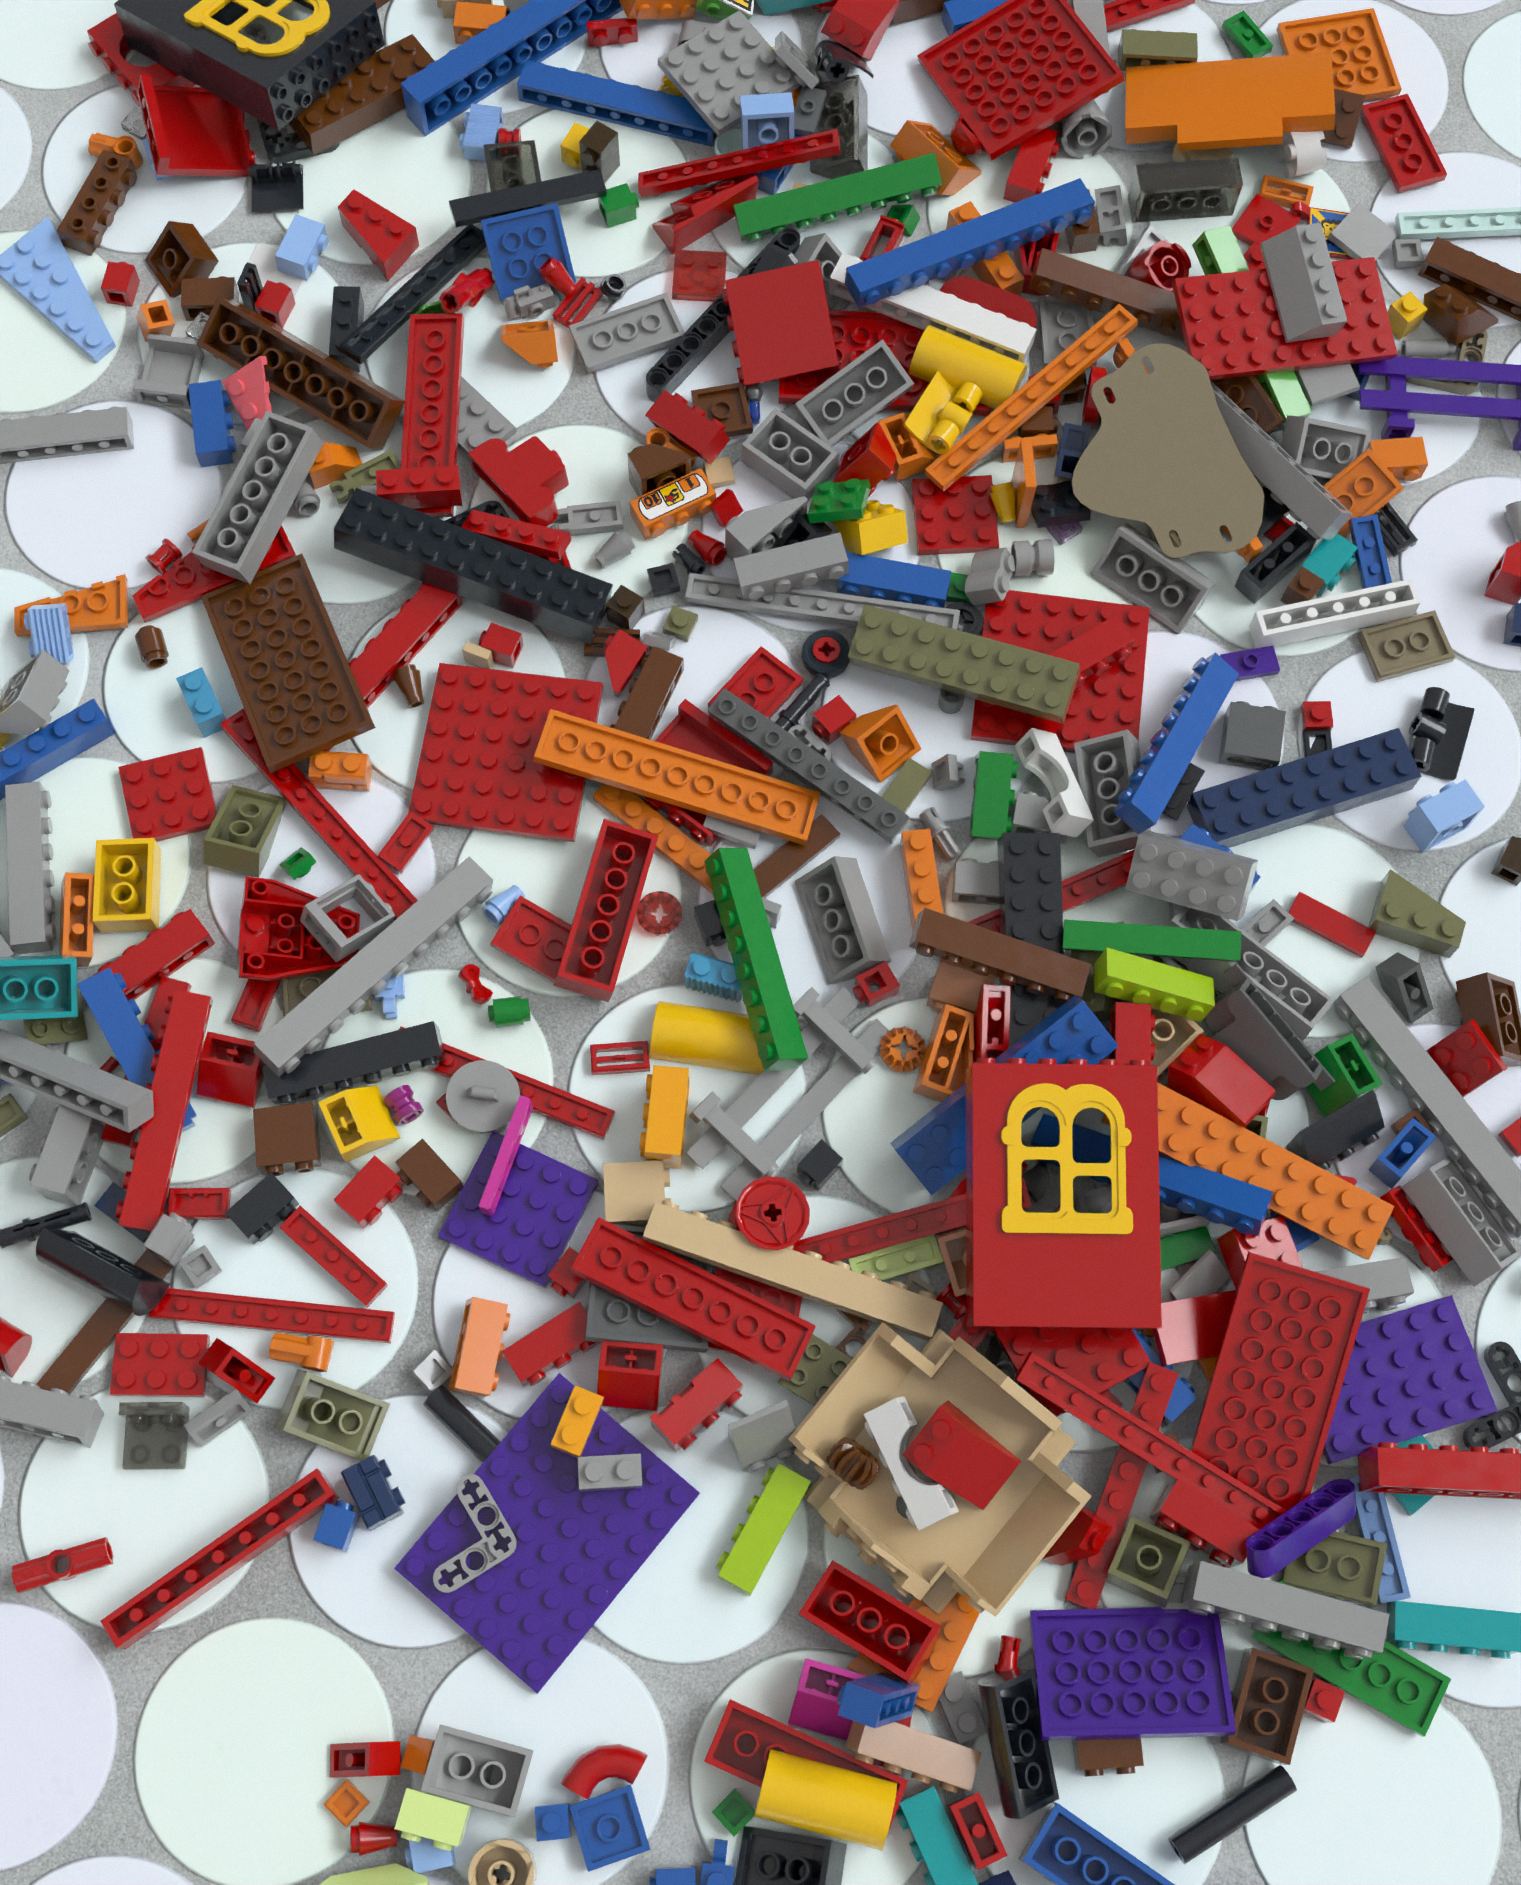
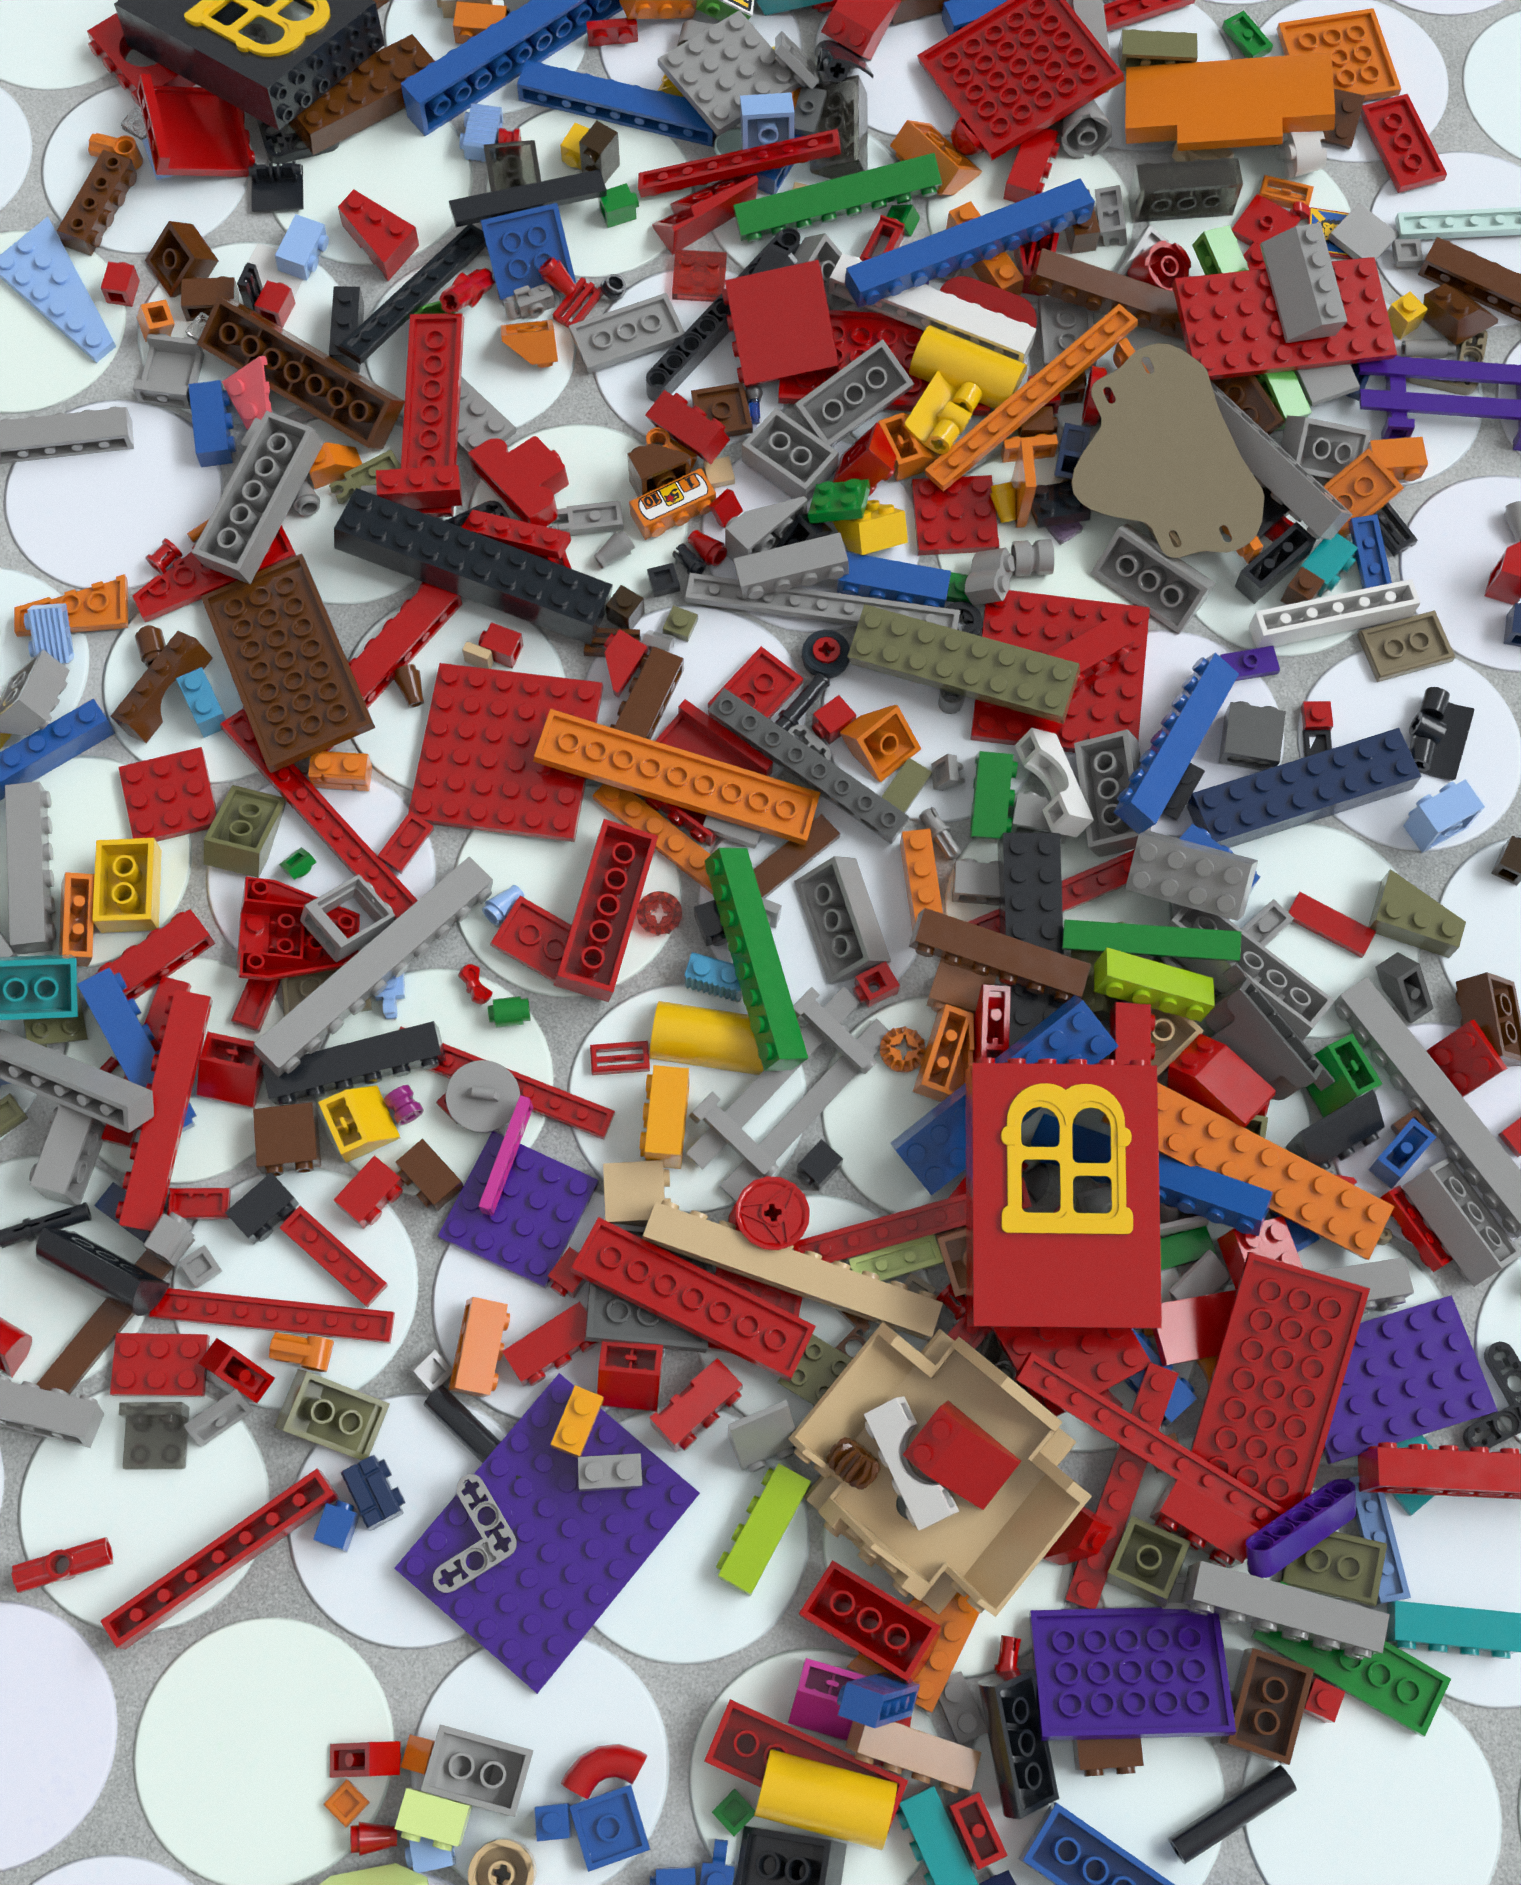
none -> reddish brown arch [110,631,213,744]

